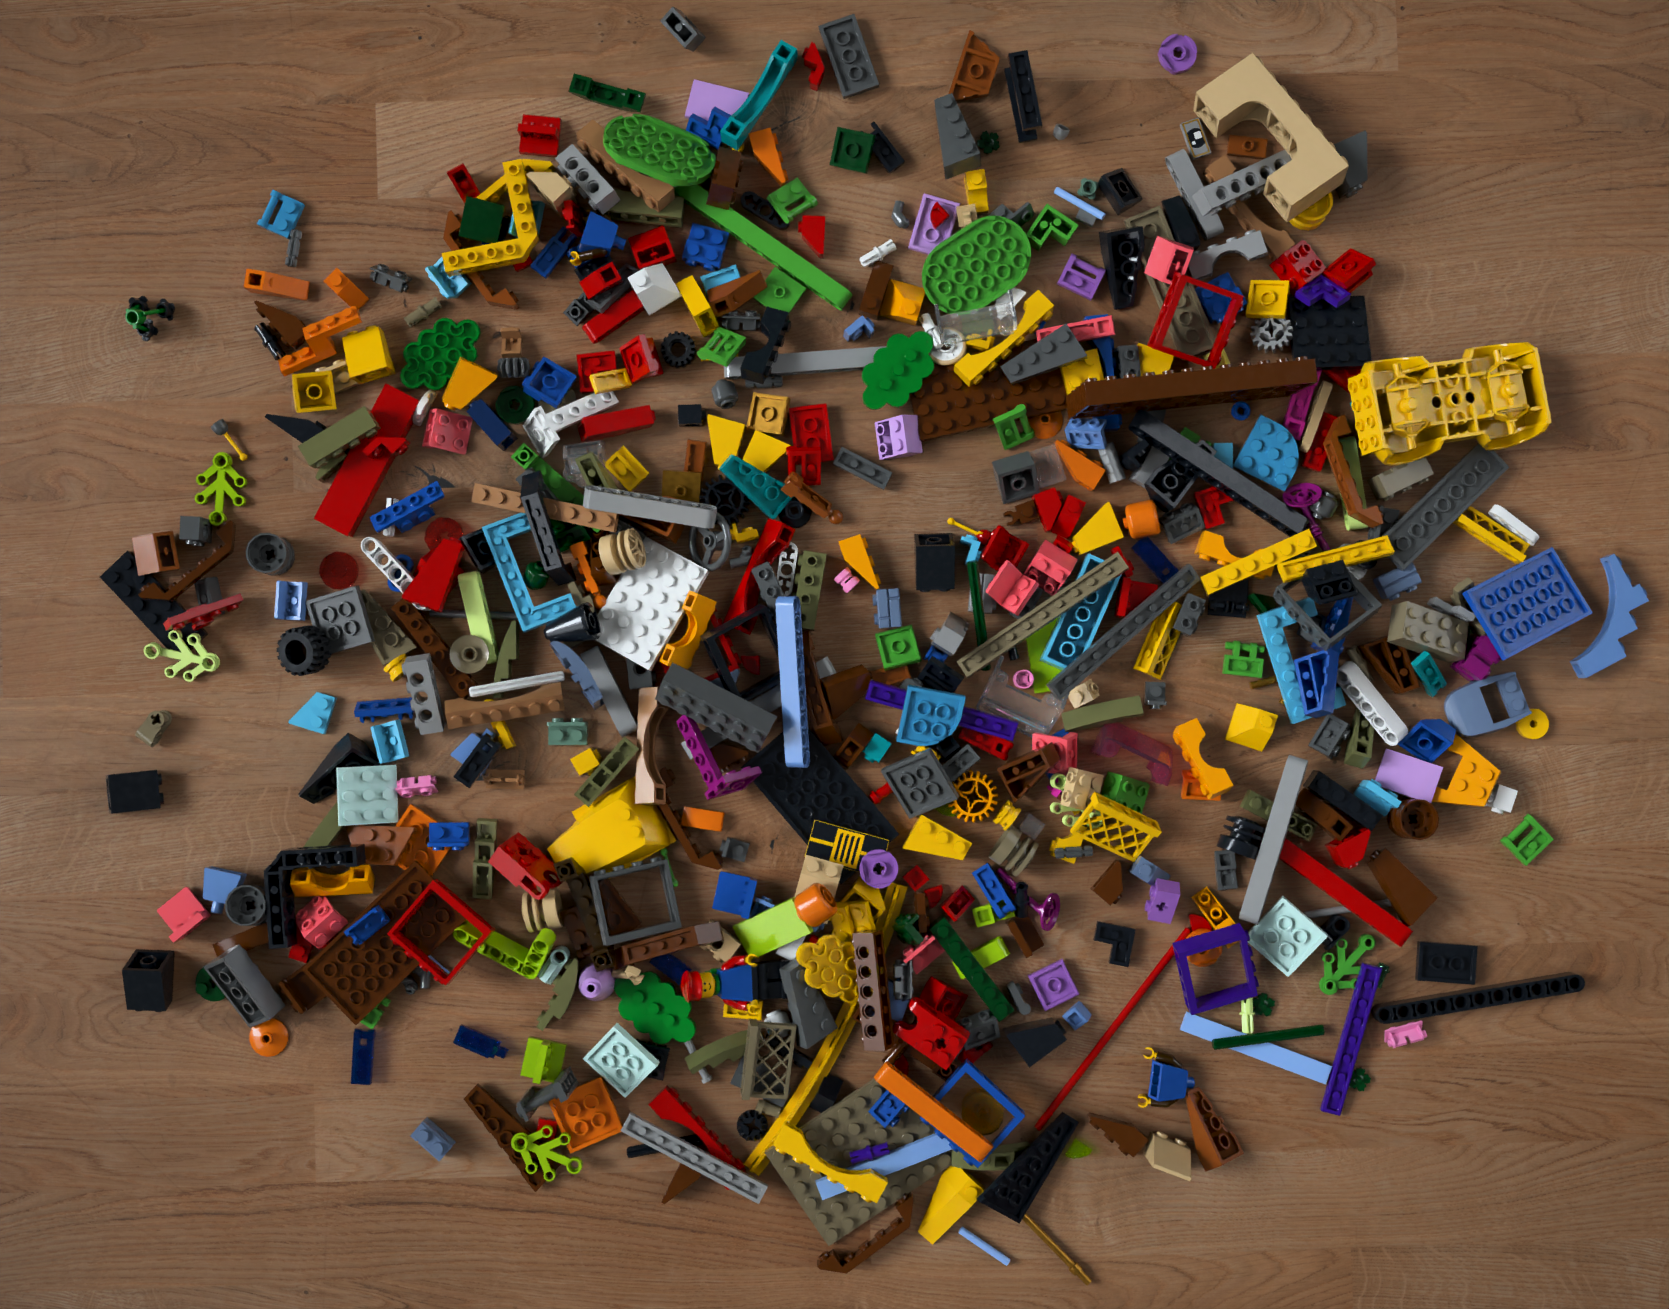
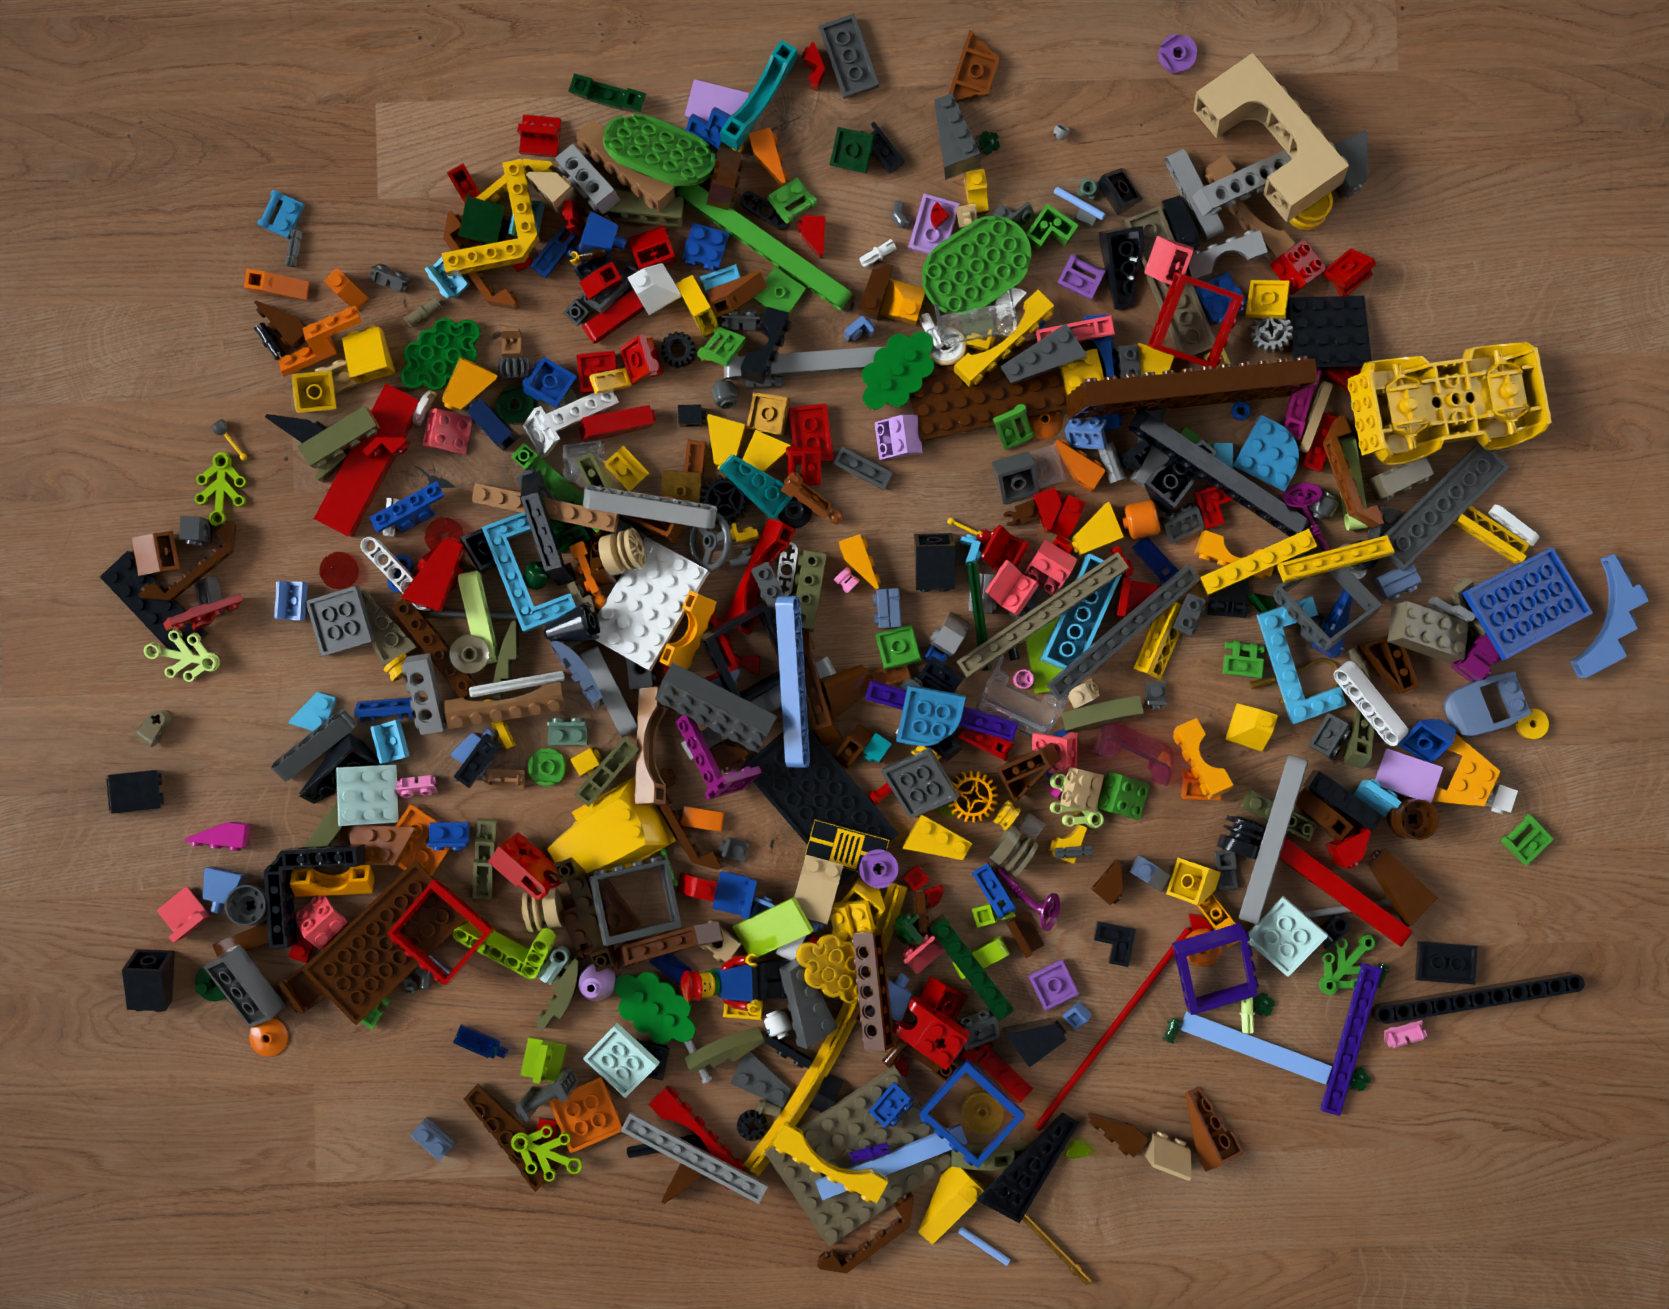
plant [125,296,175,342] -> none
dark grey wheel [246,533,295,576] -> none
black tyre [277,625,331,676] -> none
blue hinge [344,905,391,945] -> none
clear blue plate [351,1029,376,1085] -> none
tan bar [611,965,645,985] -> none
dark grey brick [660,7,706,52] -> none
dark tan fence [740,1019,796,1100] -> none
orange head [794,883,837,927] -> none
orange beam [874,1061,994,1162] -> none
dark grey hinge [893,959,914,1002] -> none
red slope [940,885,975,922] -> none
dark grey hinge [942,744,981,783] -> none
black fence [1004,50,1042,143] -> none
dark grey plate [1006,981,1031,1015] -> none
black pin [1014,882,1030,918] -> none
yellow fence [1070,792,1162,862] -> none
blue torso [1138,1047,1195,1108] -> none
medium lavender brick [1145,878,1180,924] -> none
tile [1180,117,1211,161] -> none
dark green axle [1212,1025,1325,1050] -> none
dark orange plate [1227,135,1268,159] -> none
blue wedge [1294,649,1339,718] -> none
dark purple plate [1295,275,1351,308] -> none
black slope [1301,560,1358,605] -> none
teal plate [1411,651,1447,697] -> none
none -> dark pink slope [184,822,251,851]
none -> dark grey beam [271,709,357,782]
none -> bright green tile [528,748,567,786]
none -> red slope [677,873,718,902]
none -> red plate [978,1049,1033,1103]
none -> clear green pin [1162,1017,1182,1044]
none -> yellow slope [1166,858,1221,906]

